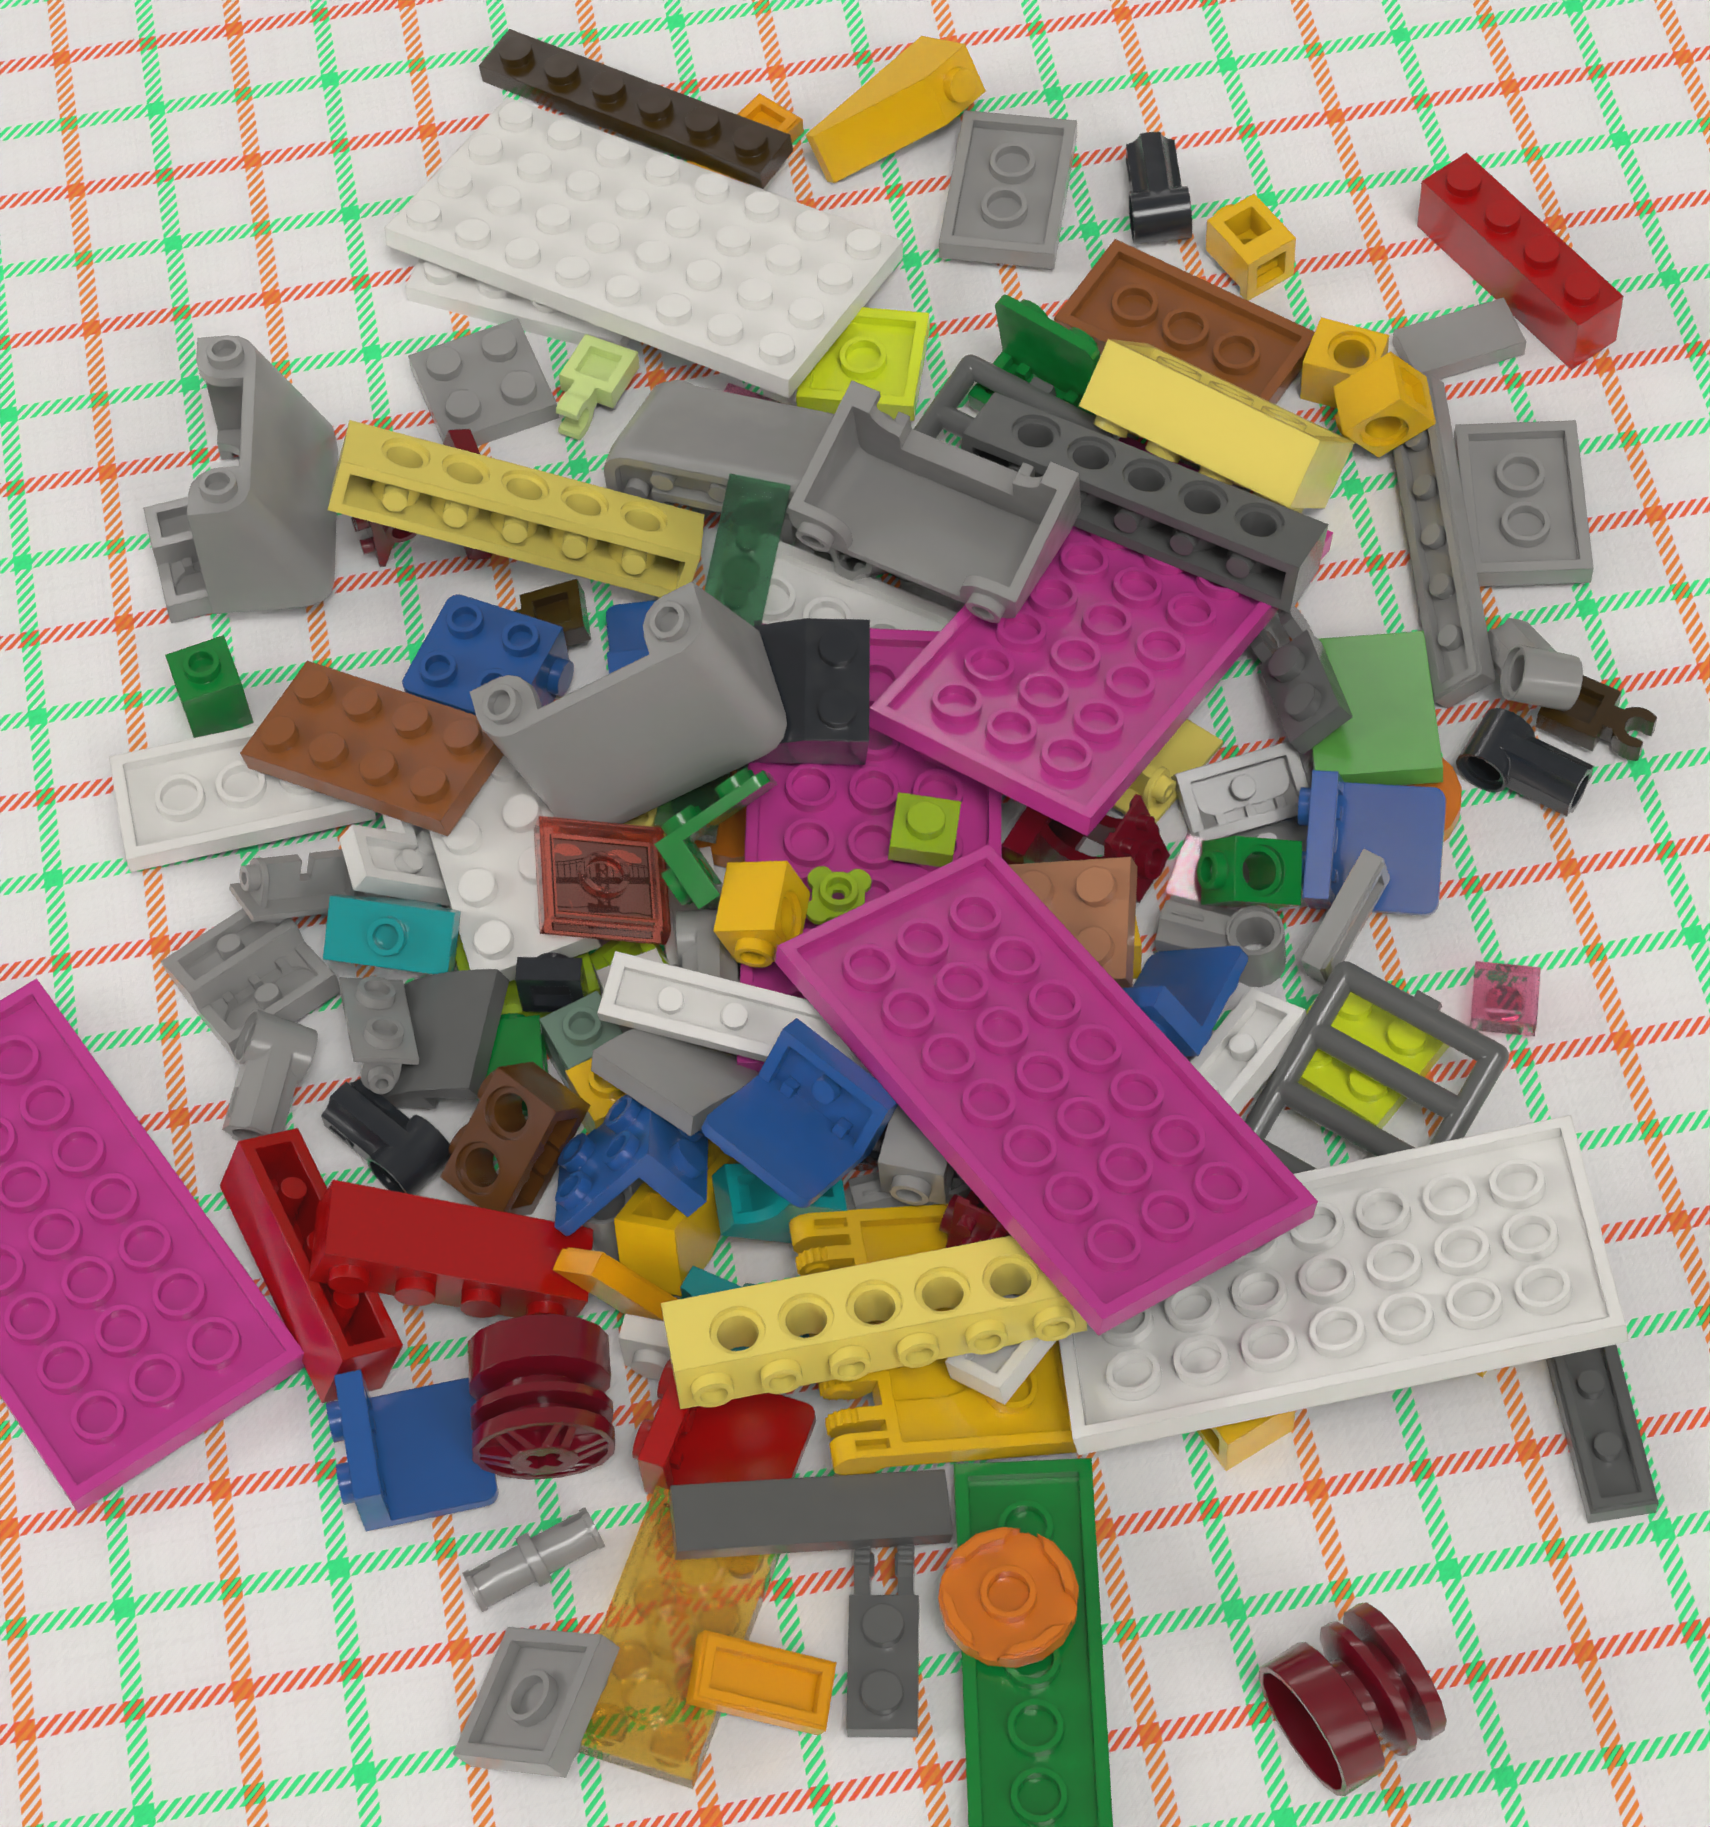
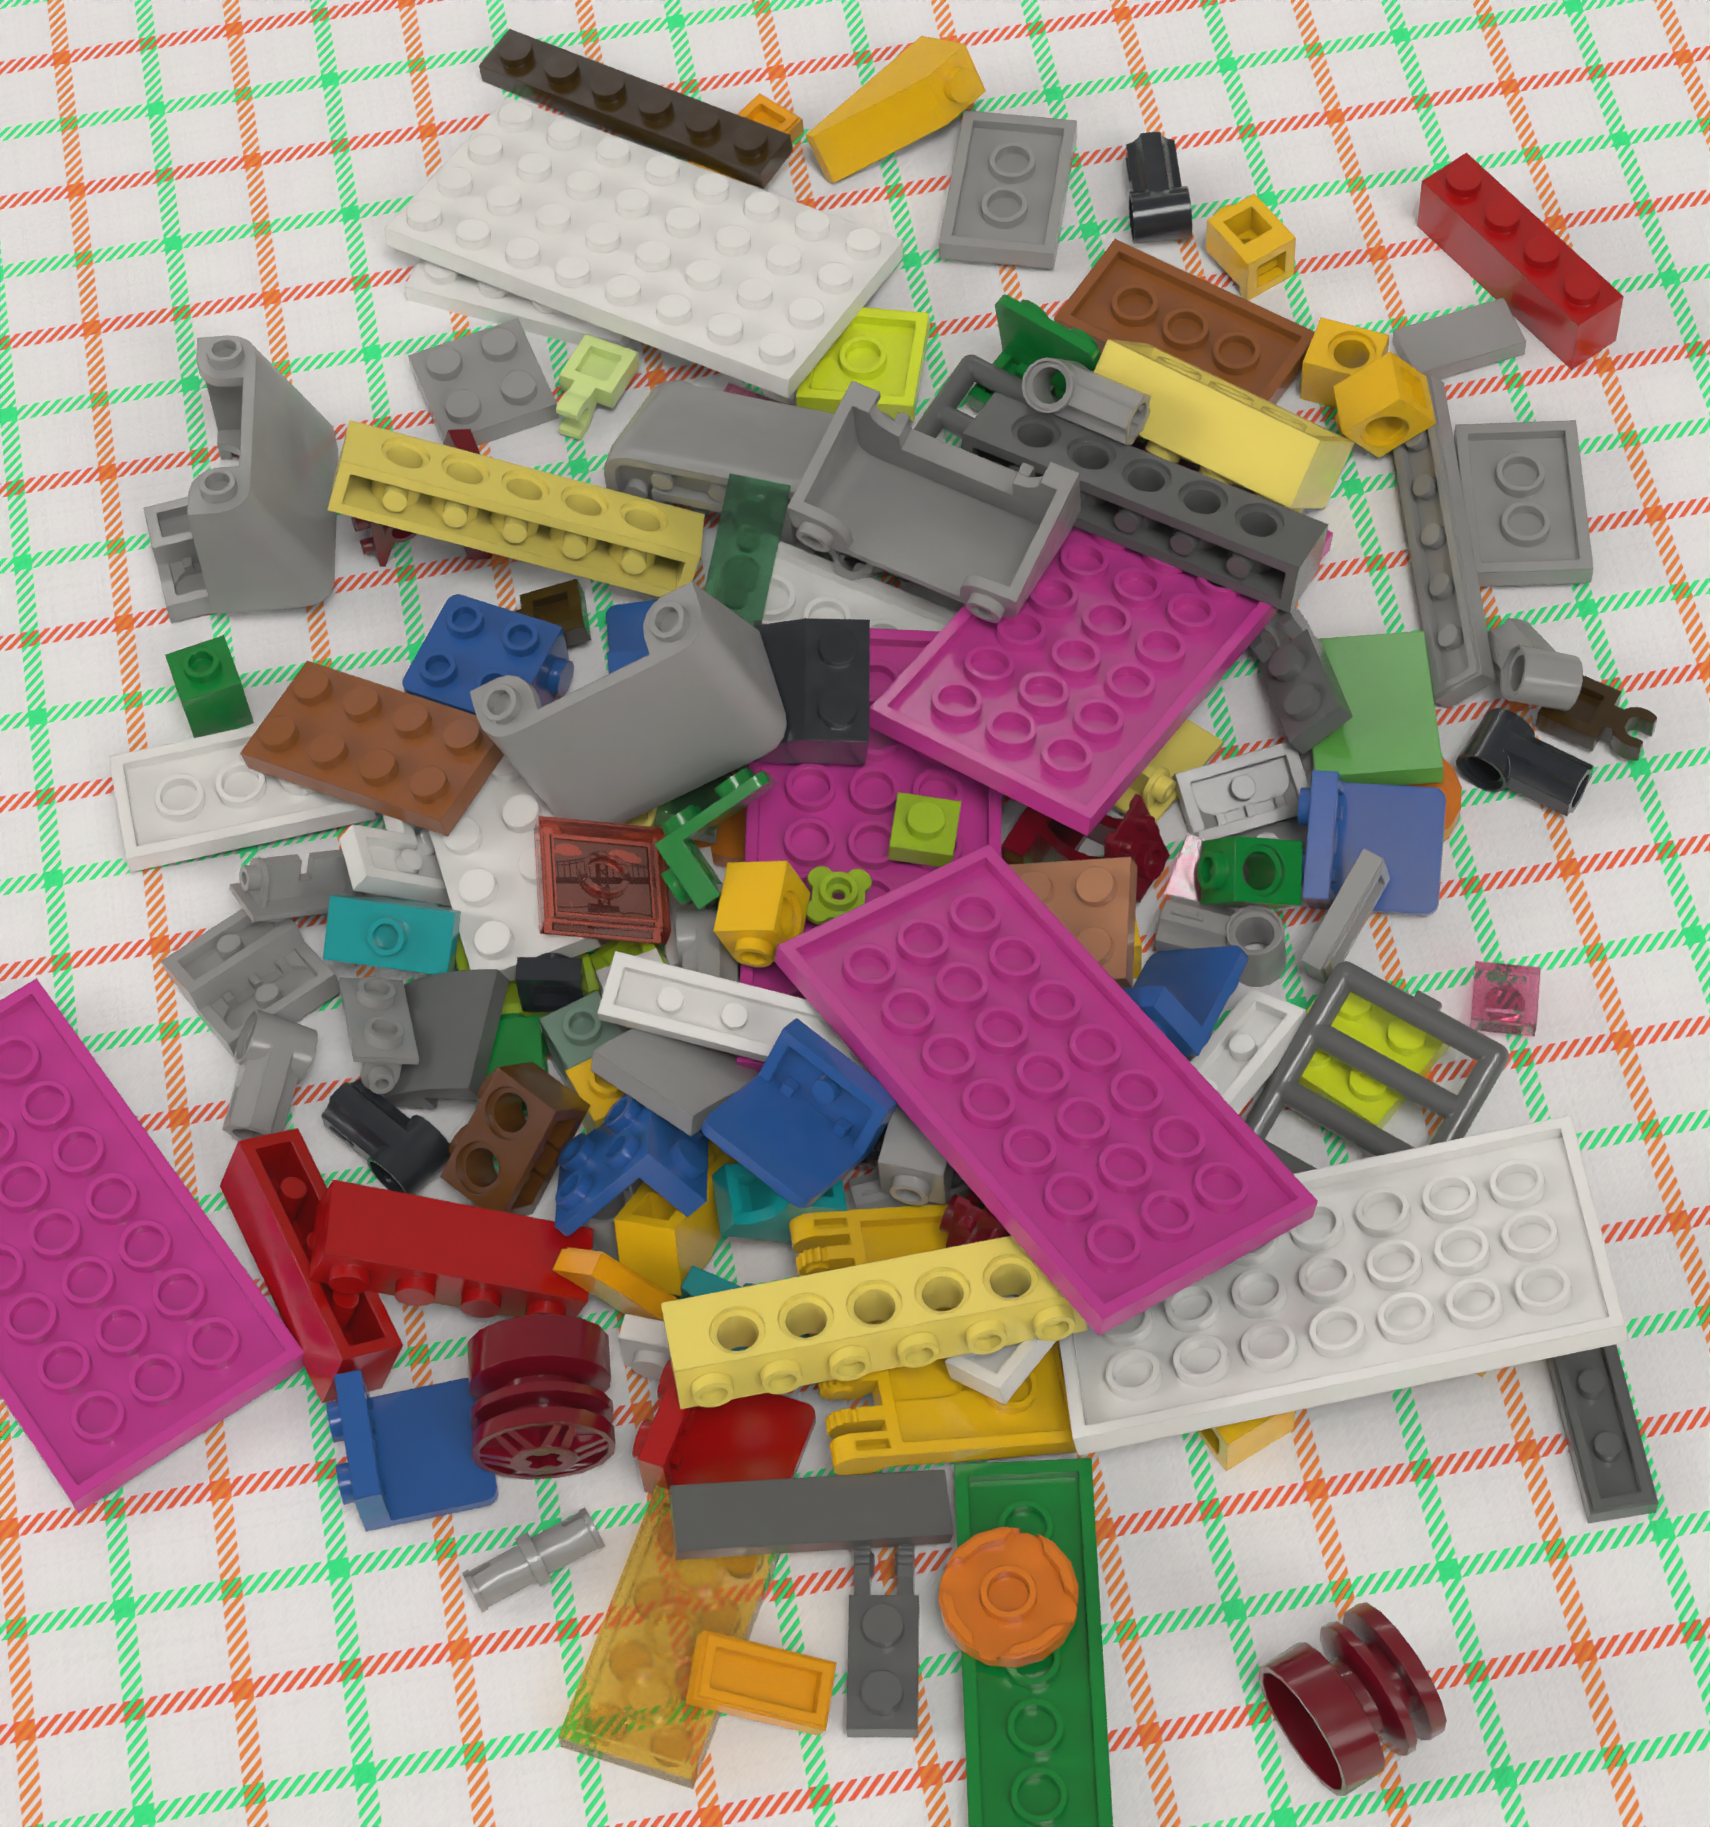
light grey plate [453,1627,620,1778] -> none
none -> light grey piece [1022,357,1151,445]

